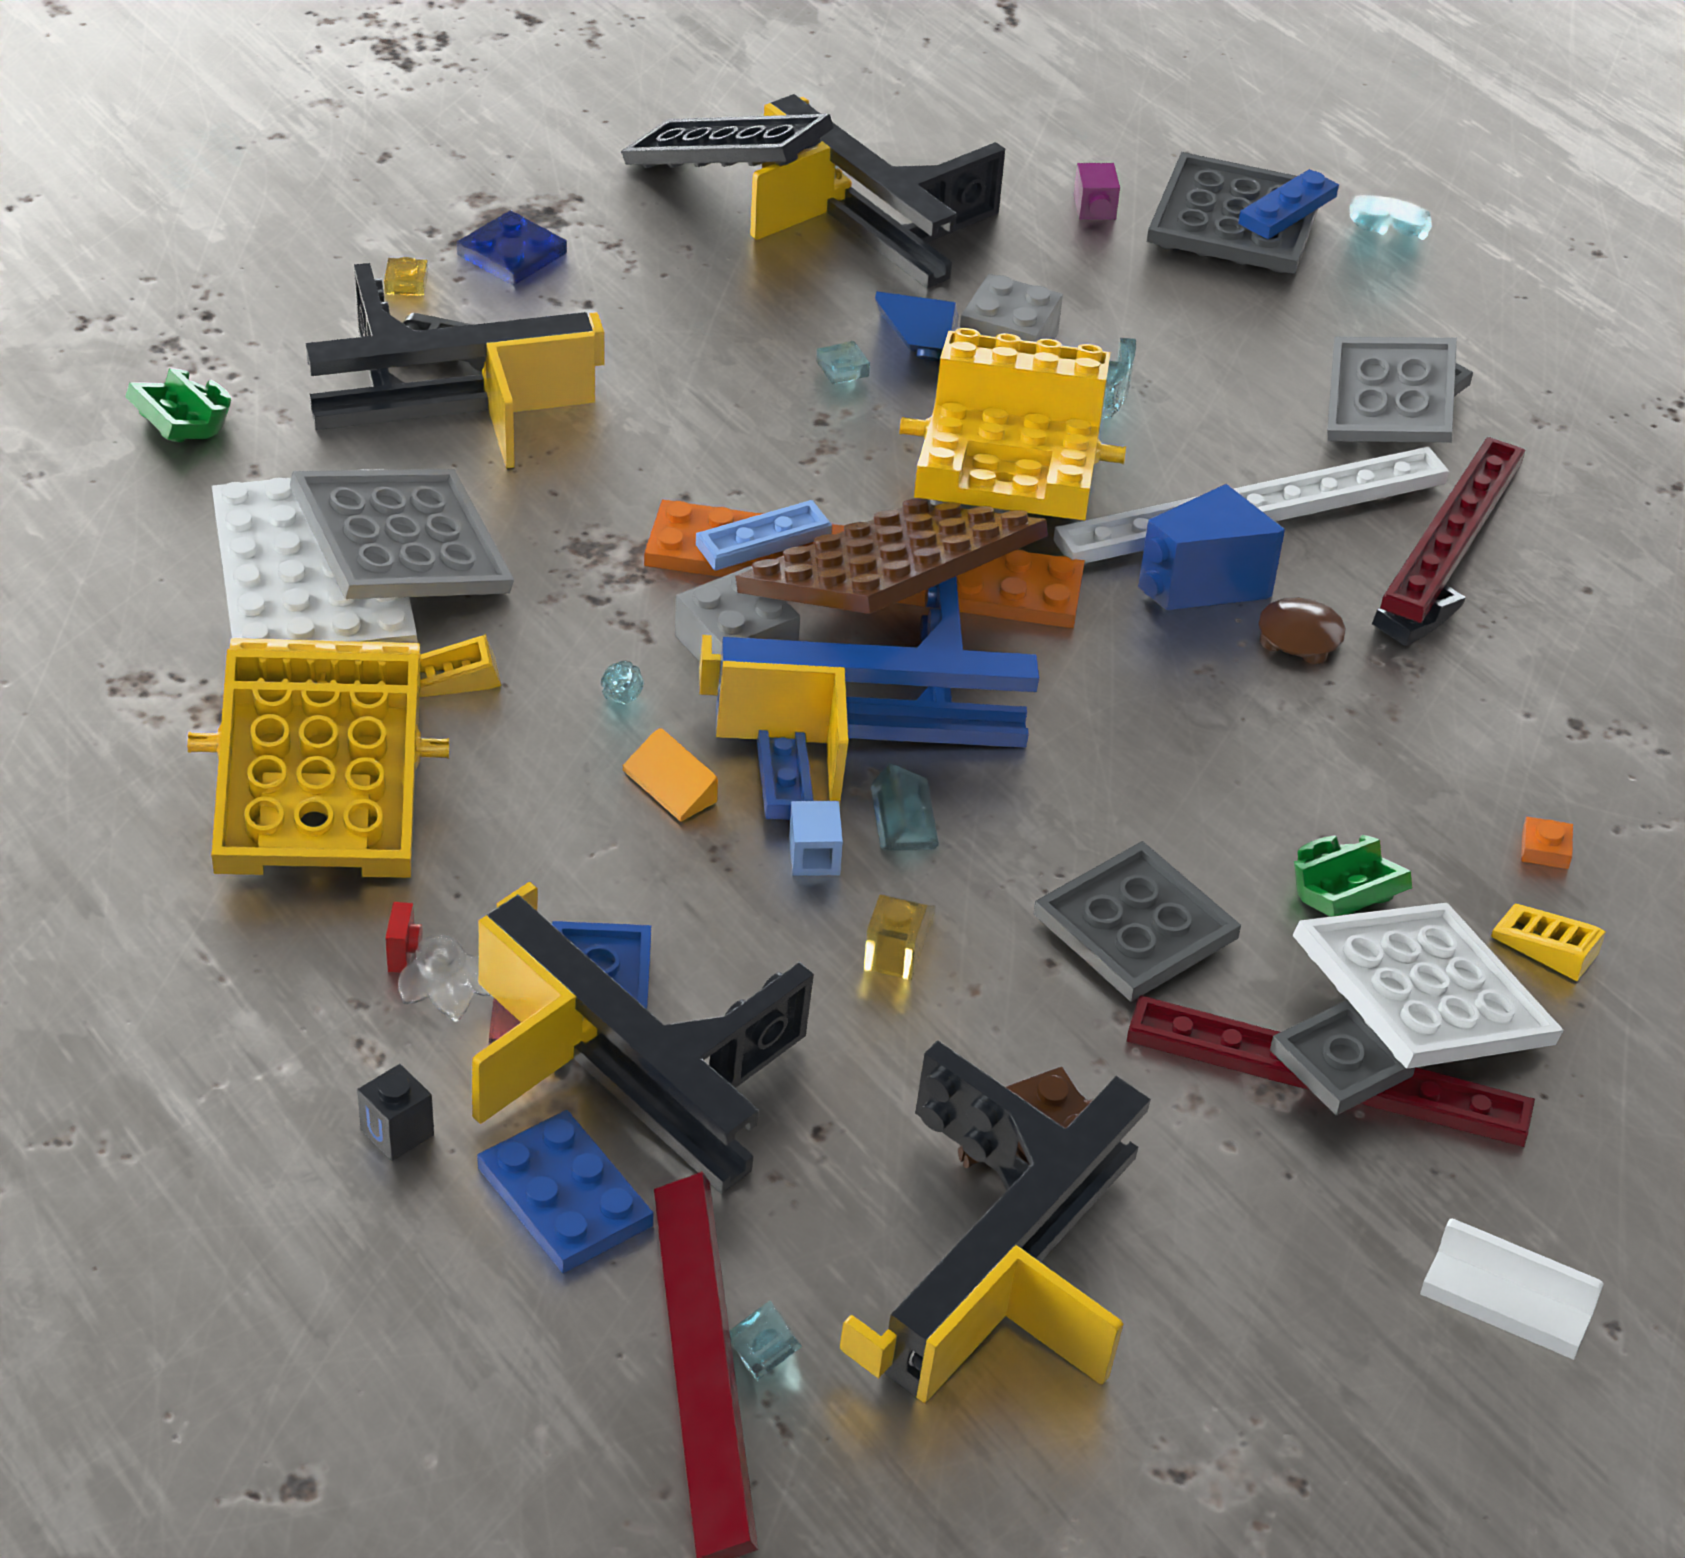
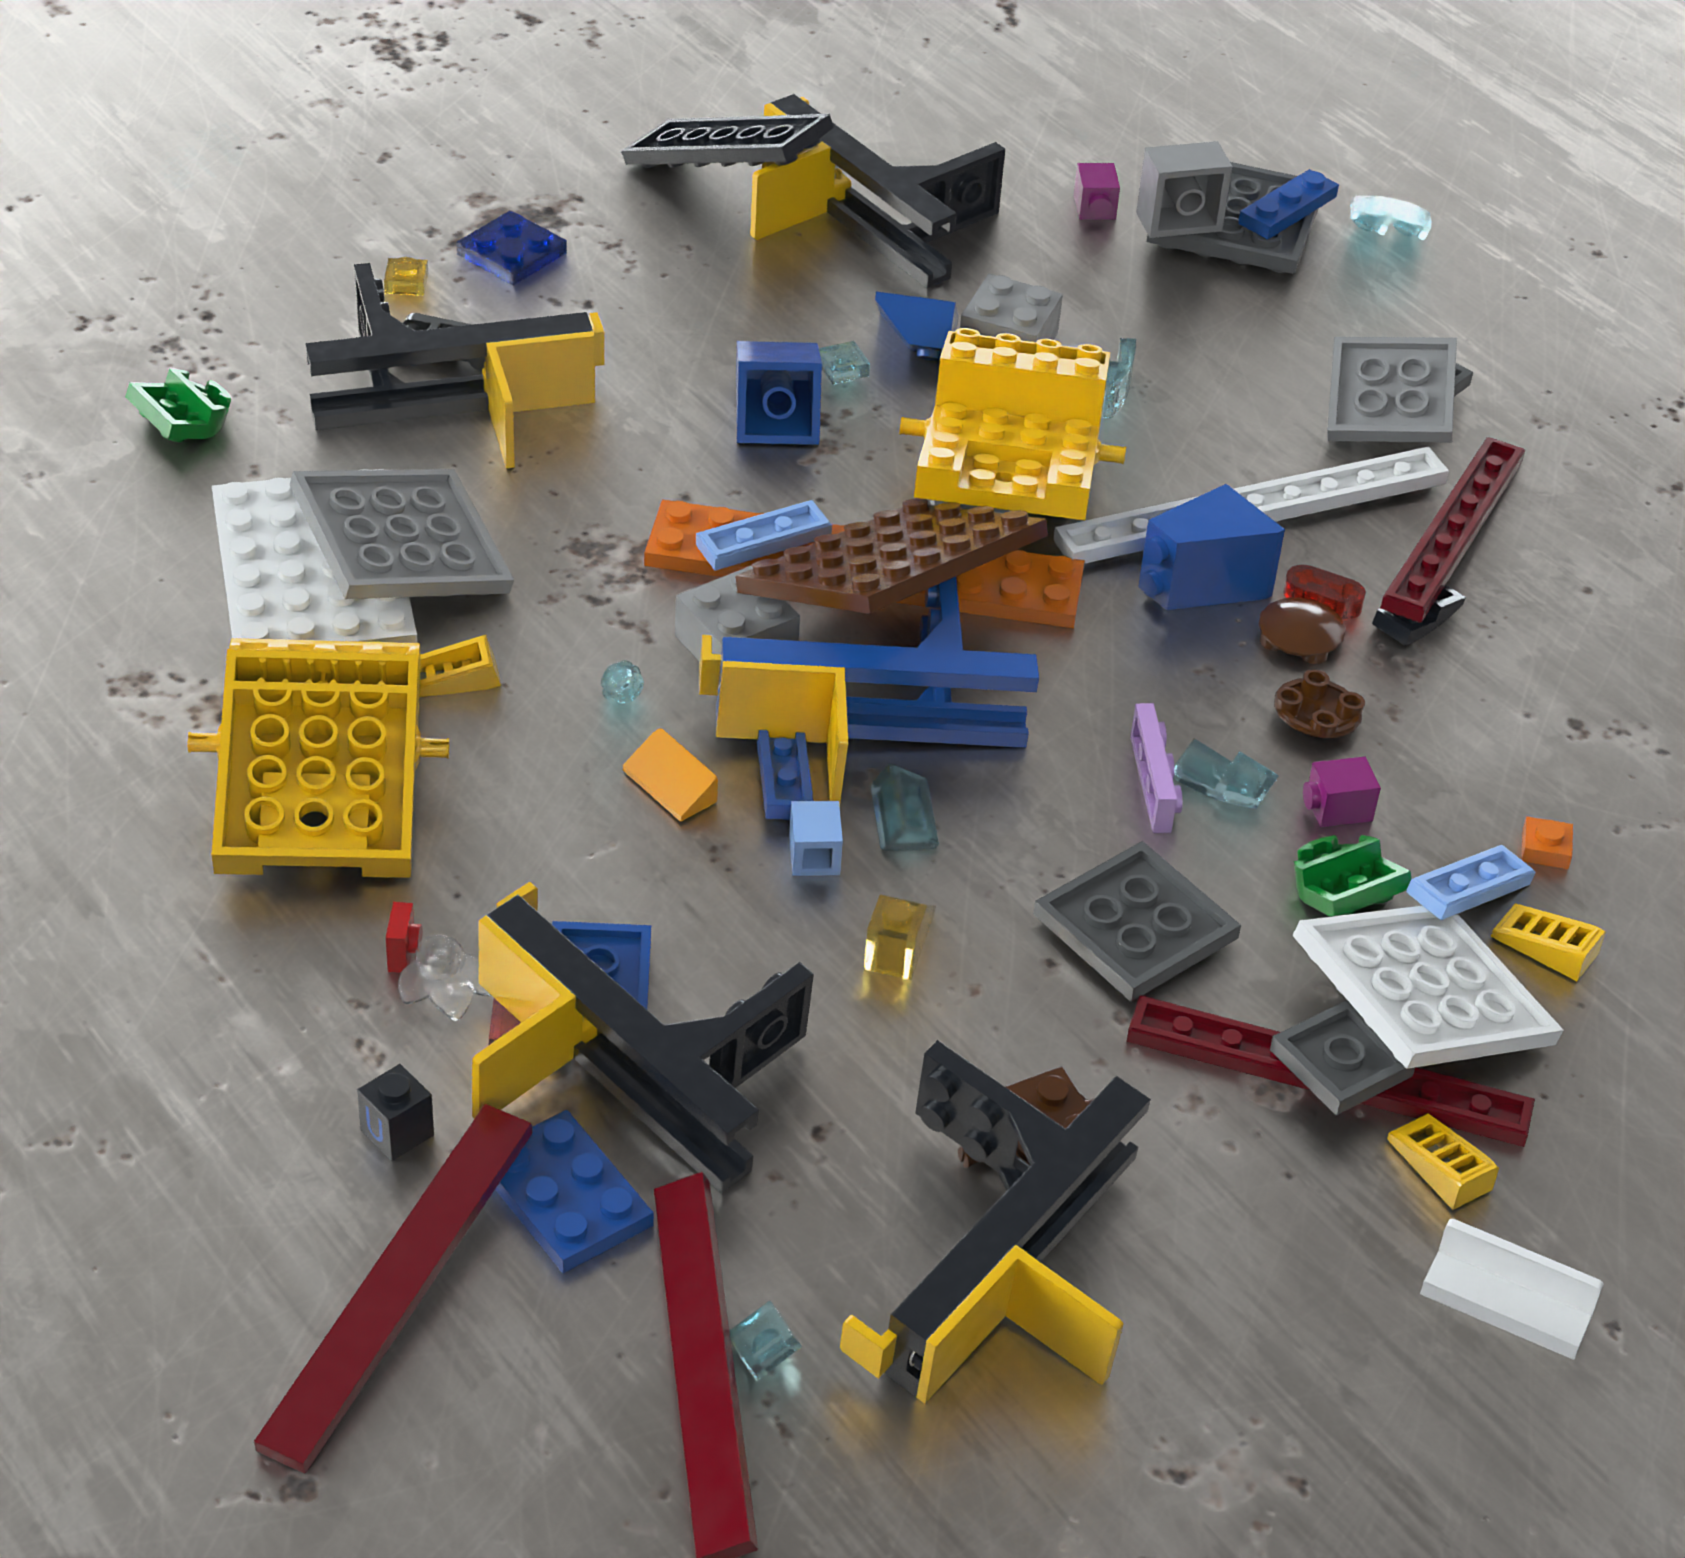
none -> dark red tile [254,1104,532,1474]
none -> blue slope [736,341,822,445]
none -> lavender plate [1130,703,1183,833]
none -> light grey brick [1136,141,1233,238]
none -> clear light blue slope [1173,738,1279,808]
none -> reddish brown dish [1274,669,1365,738]
none -> clear red beam [1283,564,1366,620]
none -> magenta brick [1303,756,1381,828]
none -> yellow slope [1387,1113,1499,1210]
none -> light blue tile [1406,845,1536,920]

